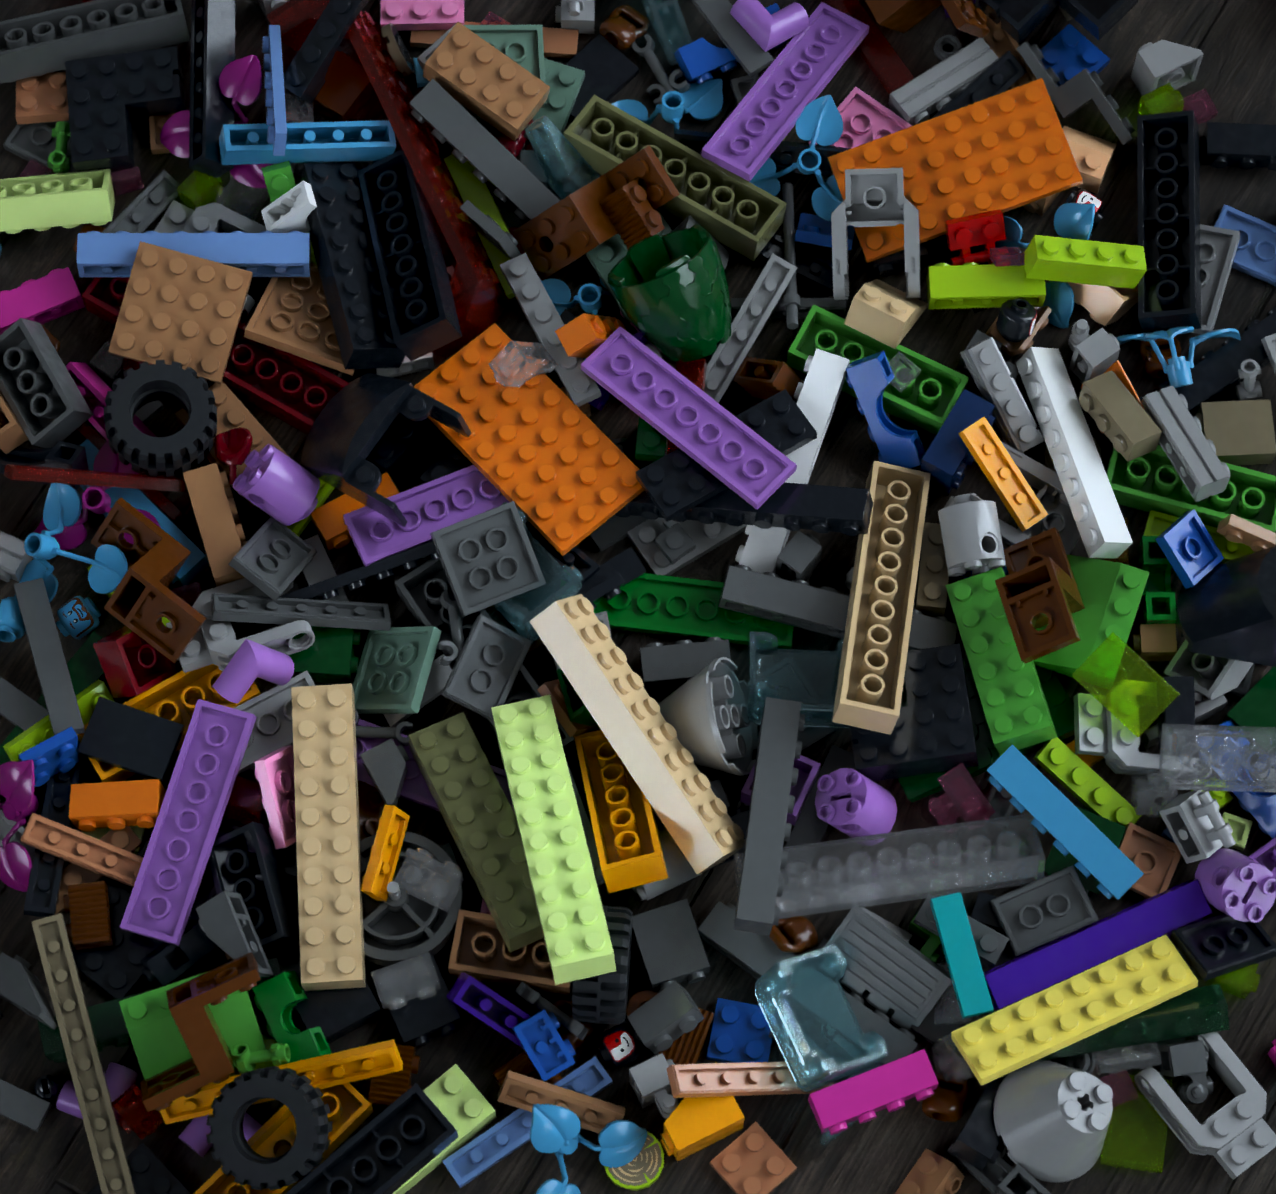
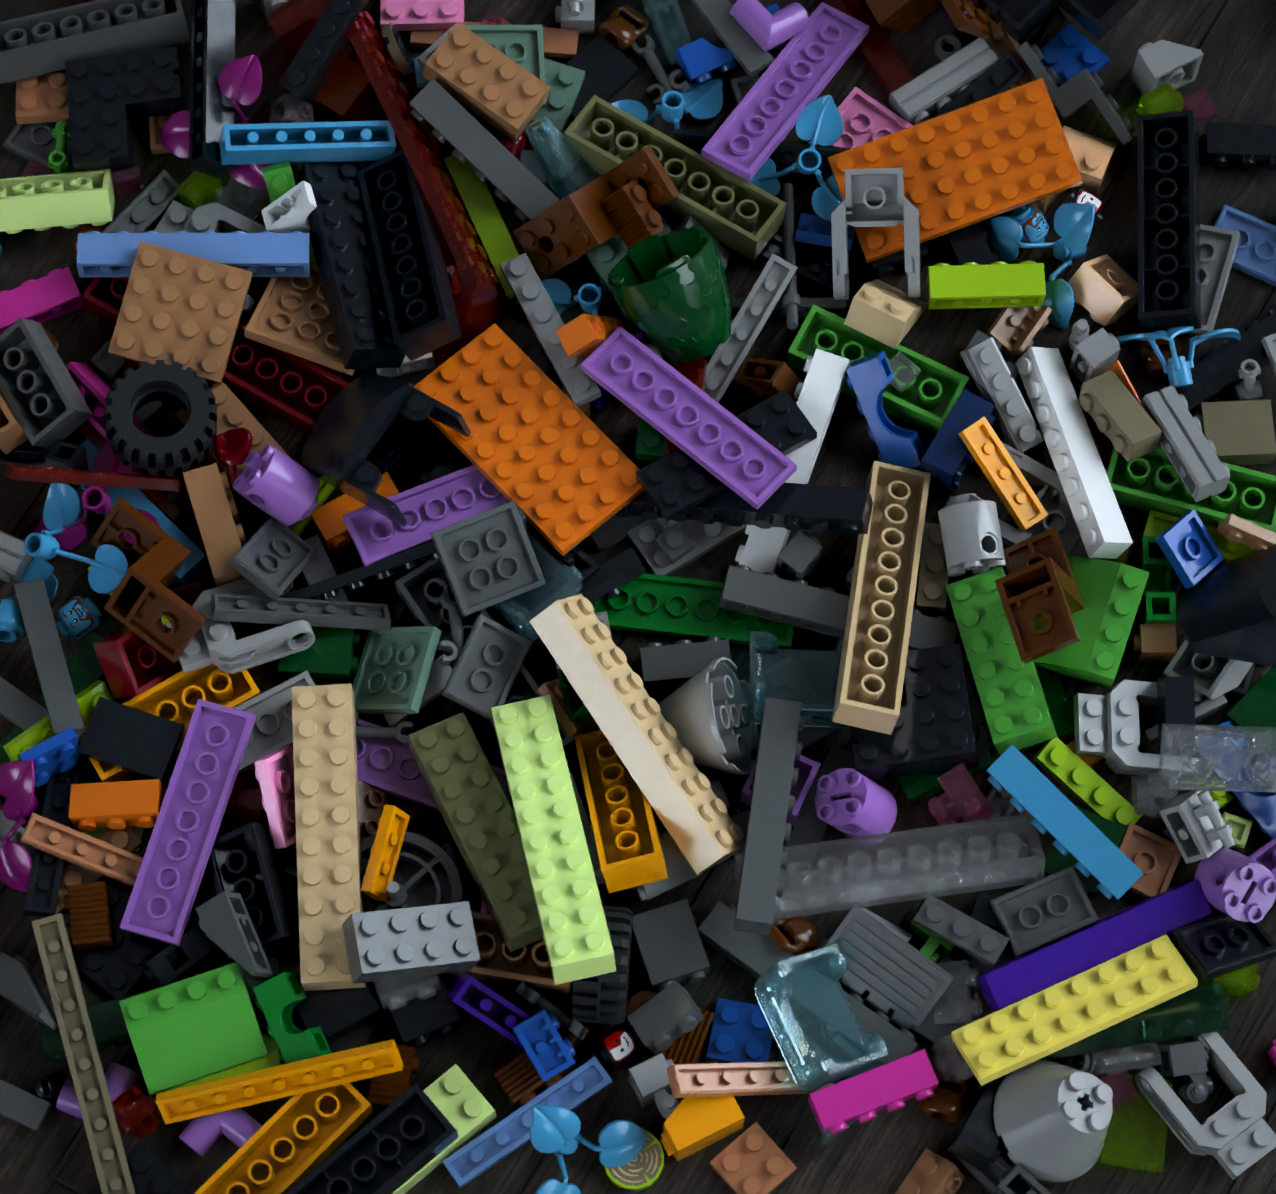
reddish brown bracket [140,952,261,1112] -> none
black tyre [206,1067,332,1190] -> none
medium lavender brick [213,639,294,704] -> none
bright green bar [231,1043,291,1074] -> none
medium blue plate [262,25,287,156] -> none
dark grey slope [360,738,409,807] -> none
clear bracket [394,847,464,912] -> none
dark grey plate [460,200,521,260] -> none
clear arch [488,341,558,387] -> none
medium nougat plate [497,1070,625,1134] -> none
teal tile [930,892,994,1019] -> none
red plate [945,209,1009,266] -> none
clear pink tile [990,247,1024,266] -> none
black head [996,298,1037,342] -> none
lime brick [1023,235,1147,289] -> none
clear neon green tile [1071,632,1179,738] -> none
none -> brick [342,901,480,984]
none -> dark azure head [1009,204,1049,243]

